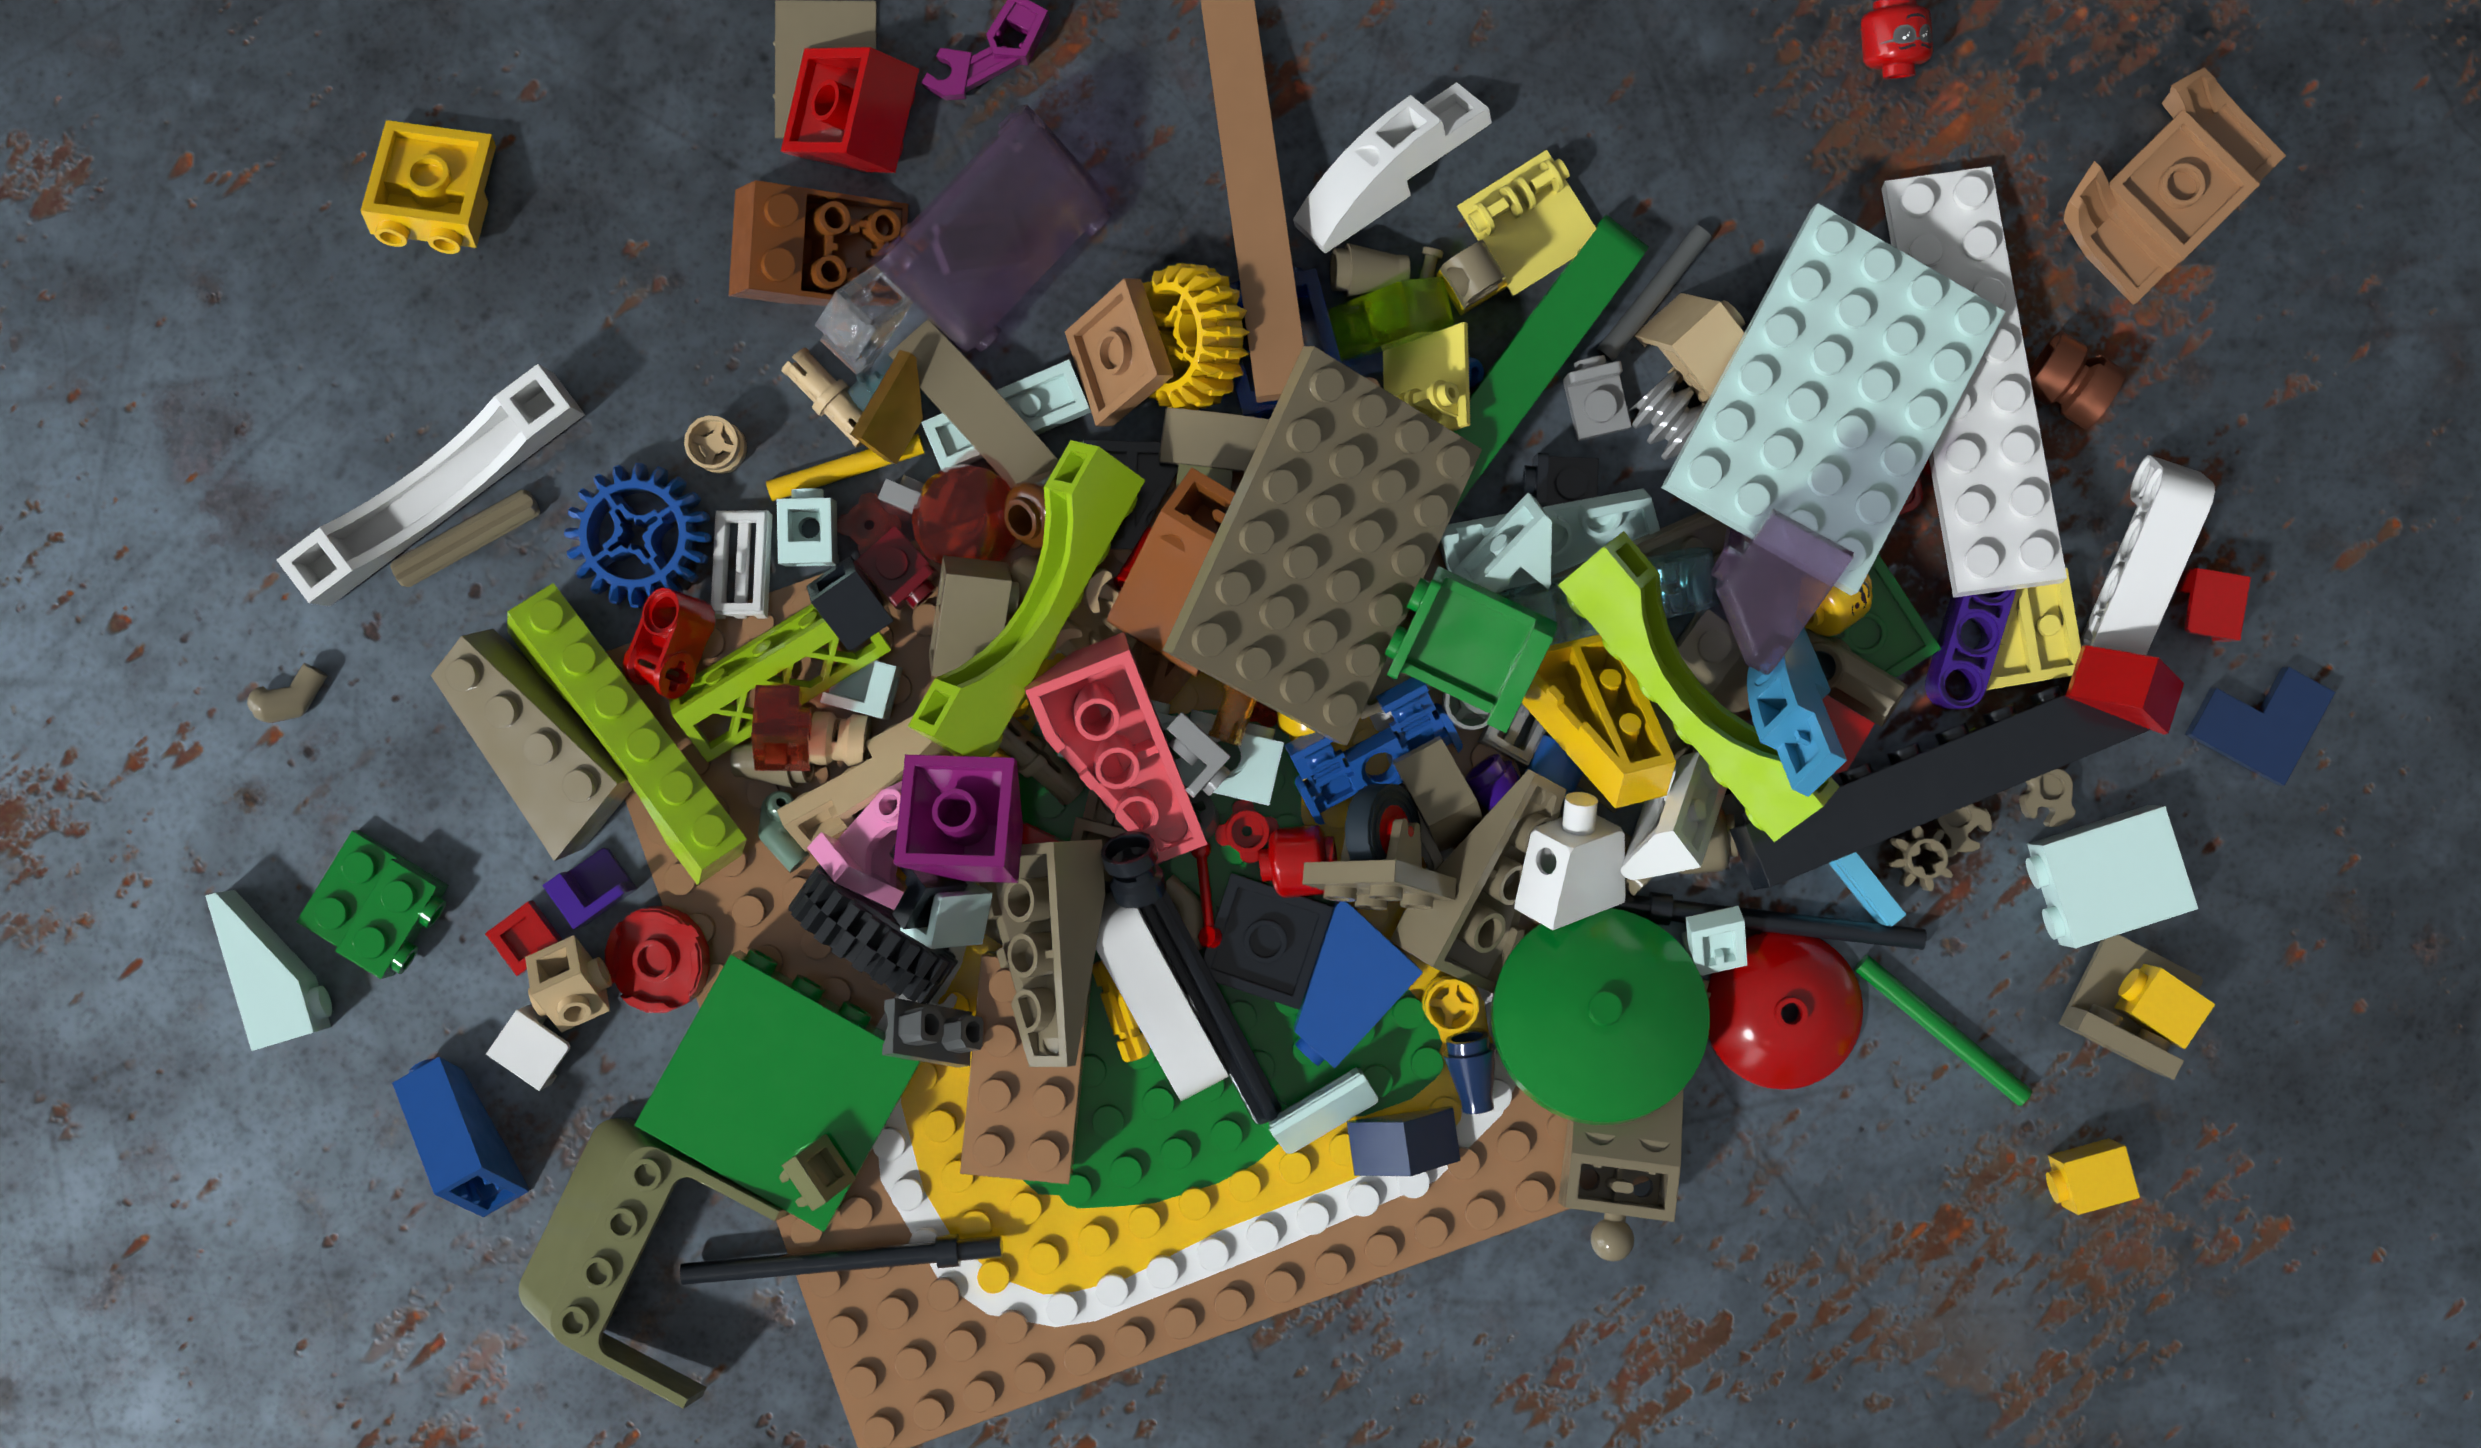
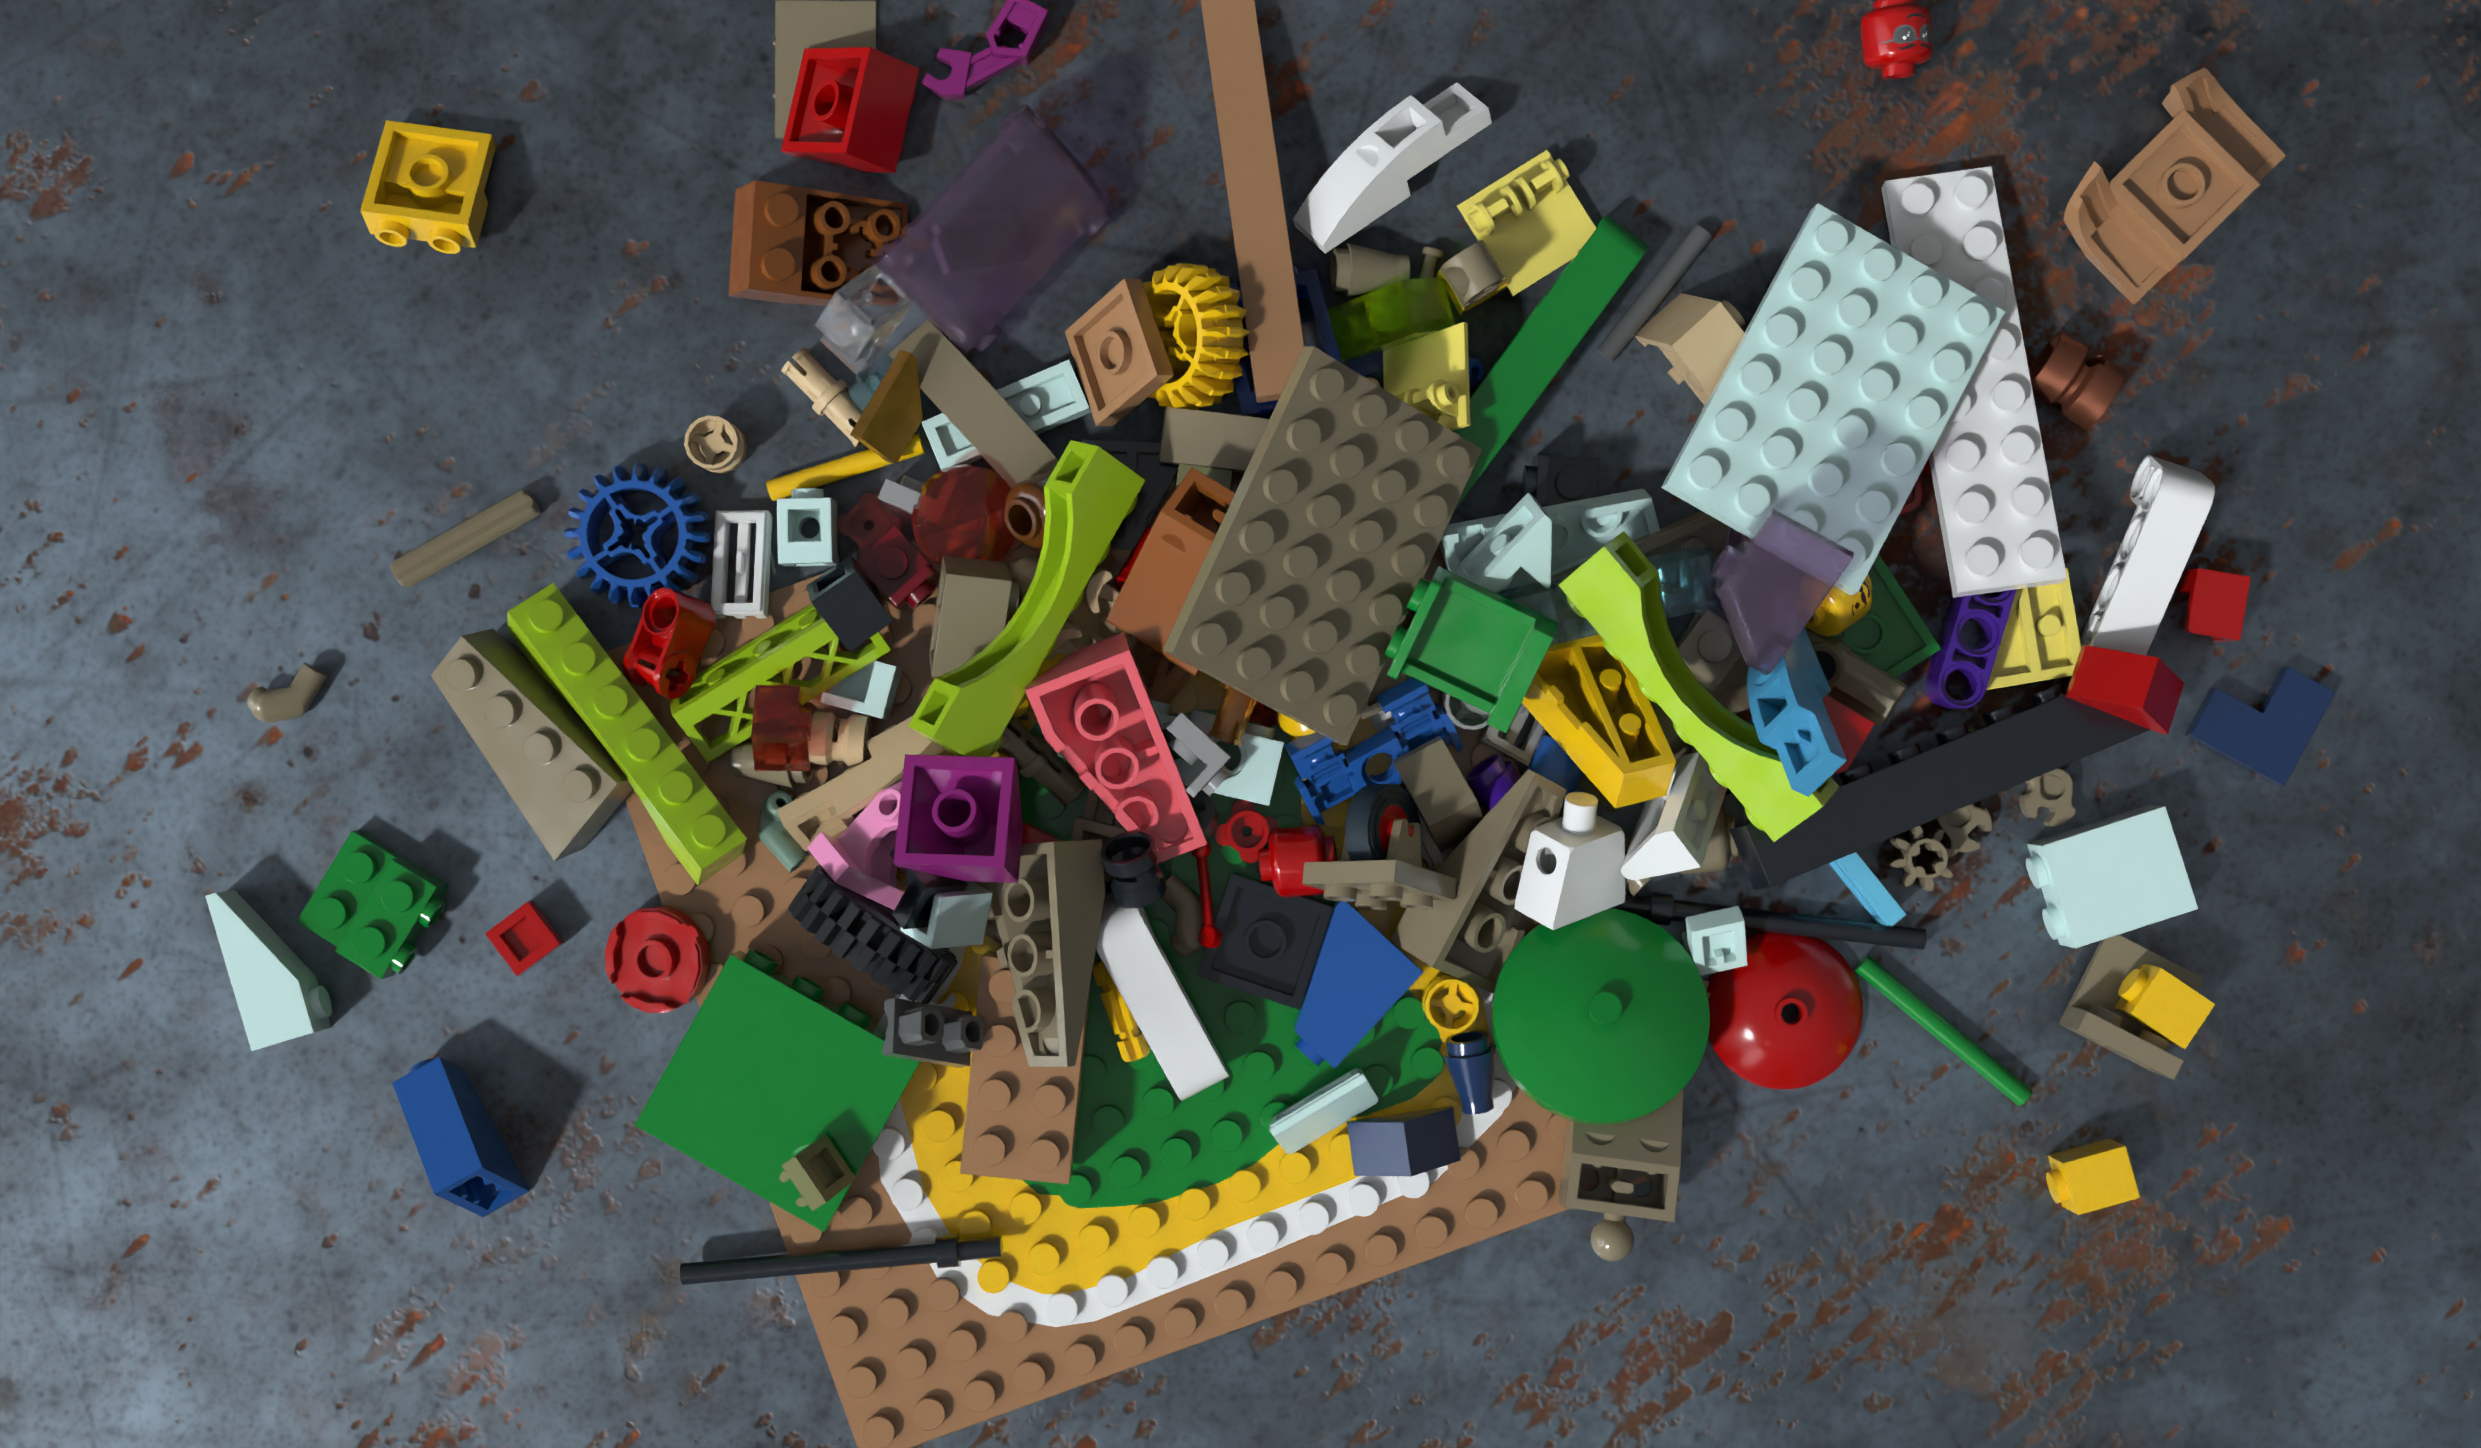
white arch [277,364,585,606] -> none
white panel [486,1005,570,1091] -> none
olive windscreen [519,1117,790,1409] -> none
tan brick [525,935,612,1033] -> none
dark purple panel [542,848,637,929] -> none
black axle [1140,890,1282,1125] -> none
light grey bracket [1563,355,1631,441] -> none
light grey piece [1628,371,1706,461] -> none

